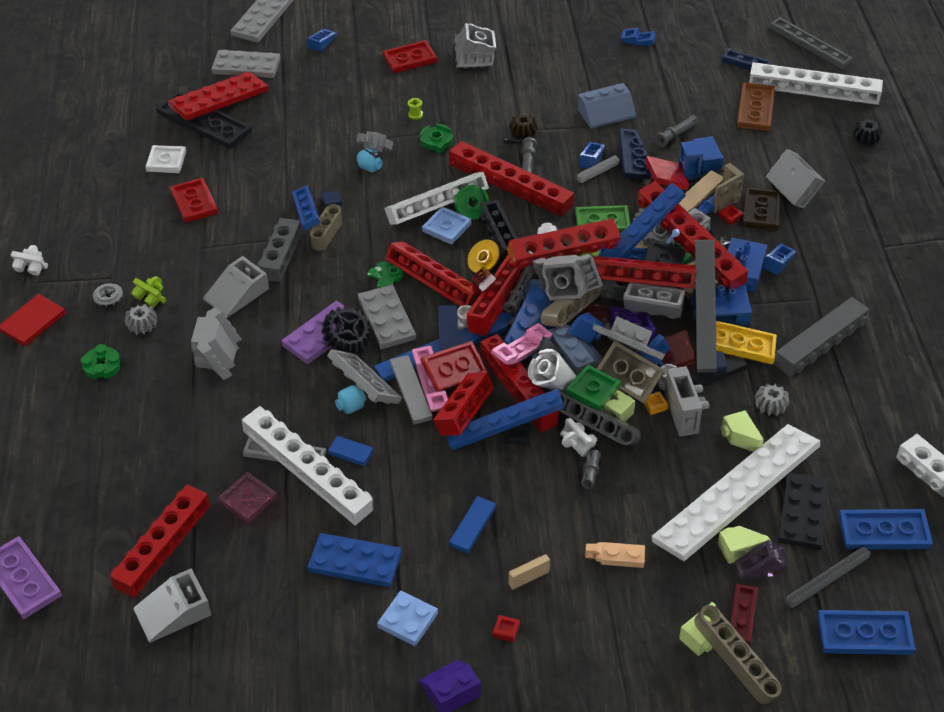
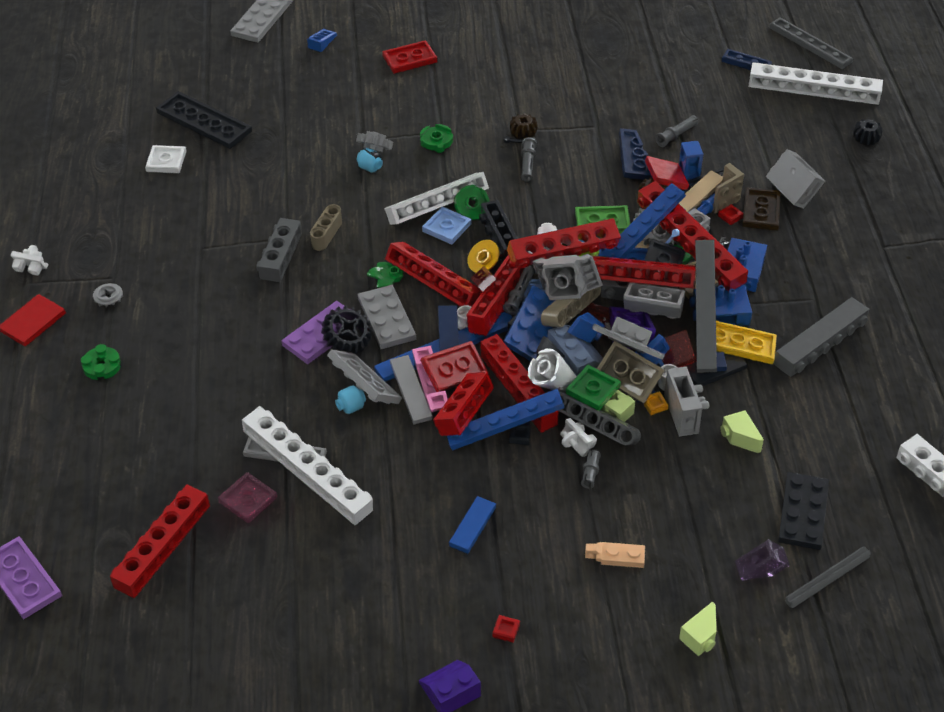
light grey gear [125,304,157,335] -> none
lime hips [131,276,167,308] -> none
light grey slope [133,569,211,643] -> none
red plate [168,72,268,120] -> none
red tile [170,178,218,223] -> none
light grey slope [191,307,242,381] -> none
light grey slope [203,256,269,318] -> none
light grey plate [211,50,280,78] -> none
blue tile [292,185,321,231] -> none
blue plate [308,533,402,588] -> none
dark blue tile [321,190,343,208] -> none
blue tile [328,436,373,467] -> none
light blue plate [377,590,438,646] -> none
lime bush [408,98,423,120] -> none
red brick [449,141,574,217] -> none
light grey slope [454,23,496,68] -> none
bright pink slope [491,323,553,365] -> none
tan tile [509,555,550,590] -> none
light grey axle [577,155,620,183] -> none
sand blue slope [578,83,636,129] -> none
blue slope [579,142,605,169] -> none
blue slope [621,28,656,46] -> none
white plate [652,424,820,561] -> none
blue brick [693,136,723,174] -> none
dark tan beam [694,605,781,704] -> none
yellowish green slope [718,526,770,564] -> none
dark red tile [730,583,758,647] -> none
dark orange tile [736,82,775,131] -> none
light grey gear [755,383,789,416] -> none
blue slope [762,244,796,275] -> none
blue plate [818,610,916,655] -> none
blue plate [839,509,933,549] -> none

